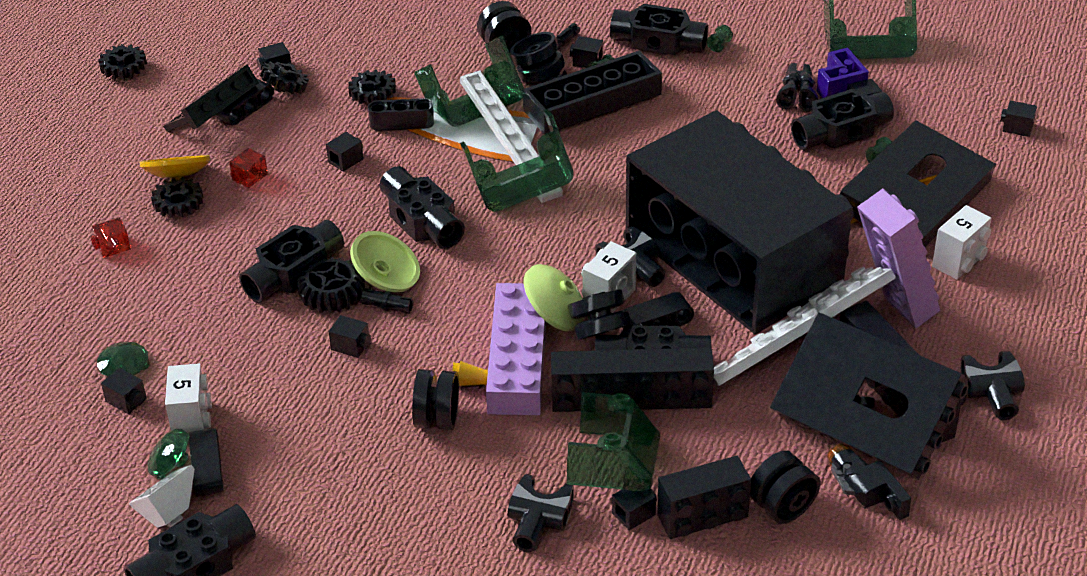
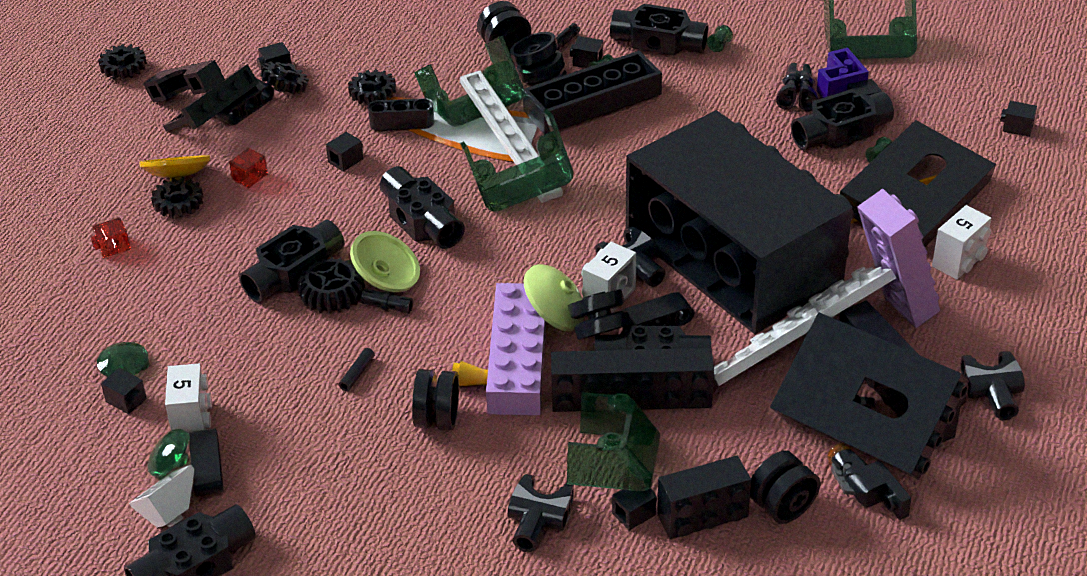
black brick [328,315,371,358] -> none
none -> black arch [143,60,225,103]
none -> black piece [338,348,375,391]

